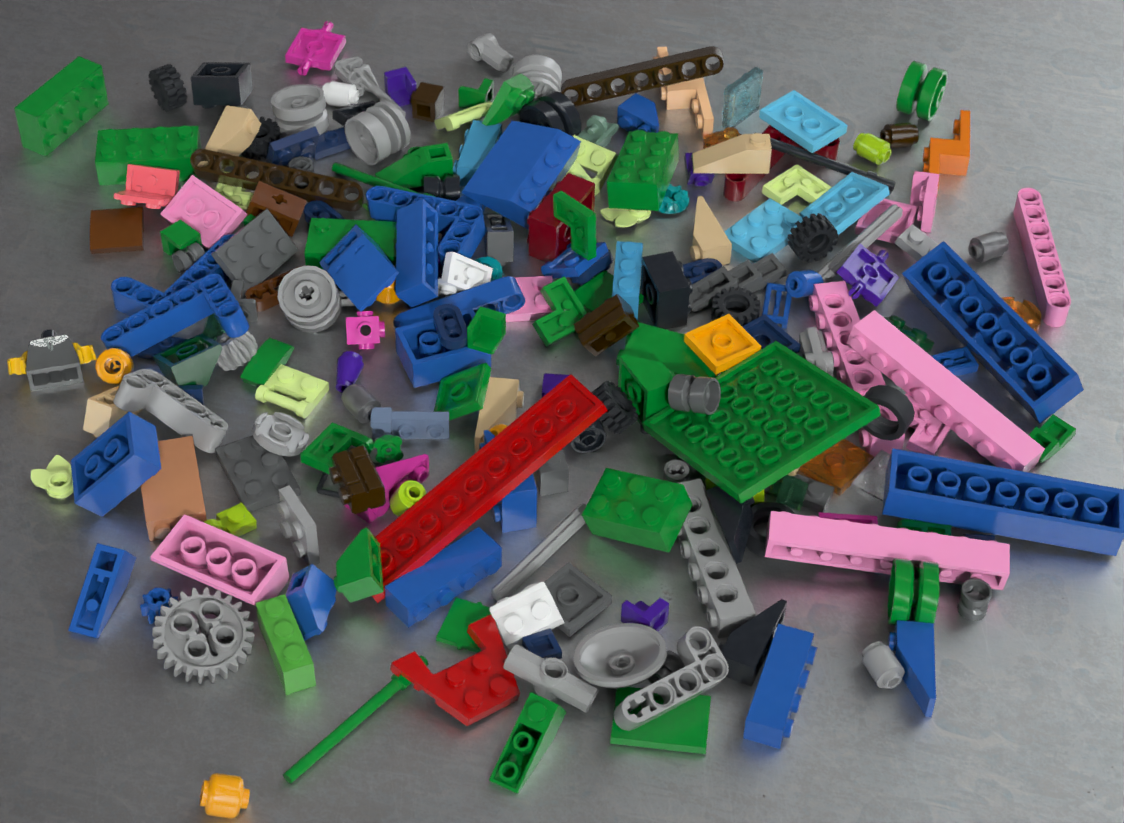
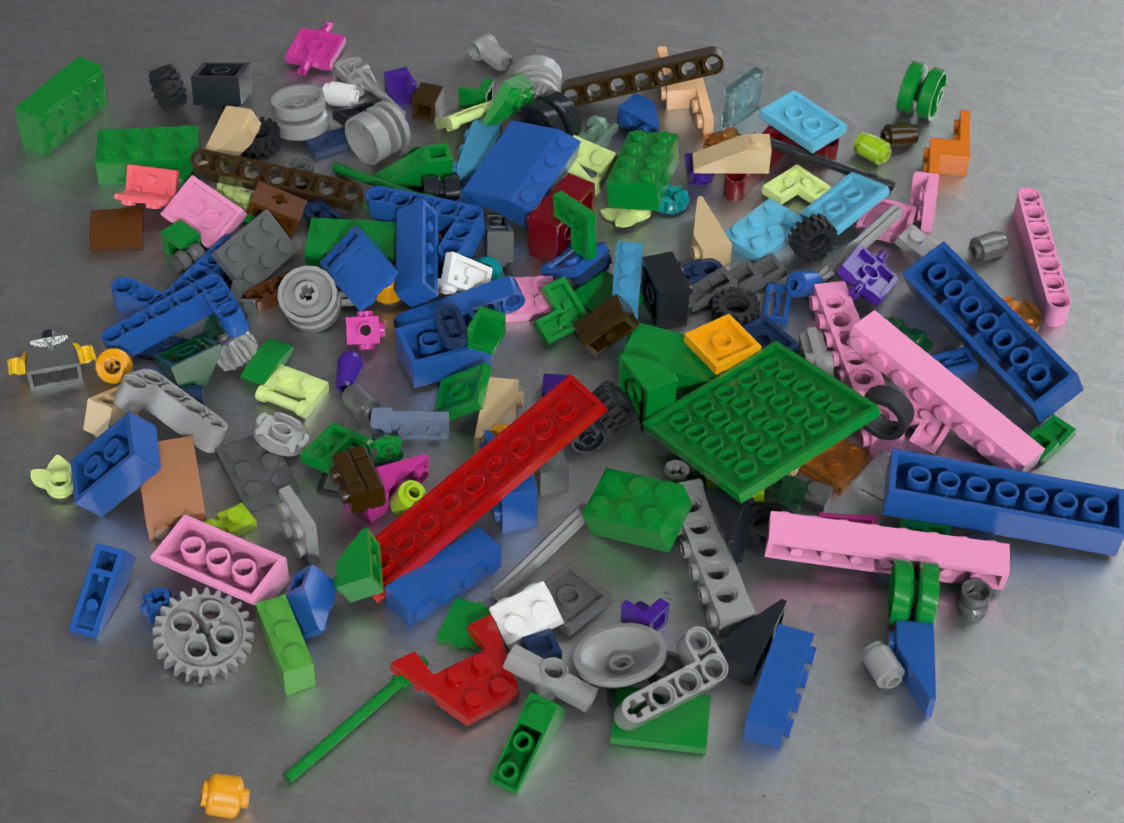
dark blue plate [266,127,320,167] -> none
dark grey wheel [668,374,721,415] -> none

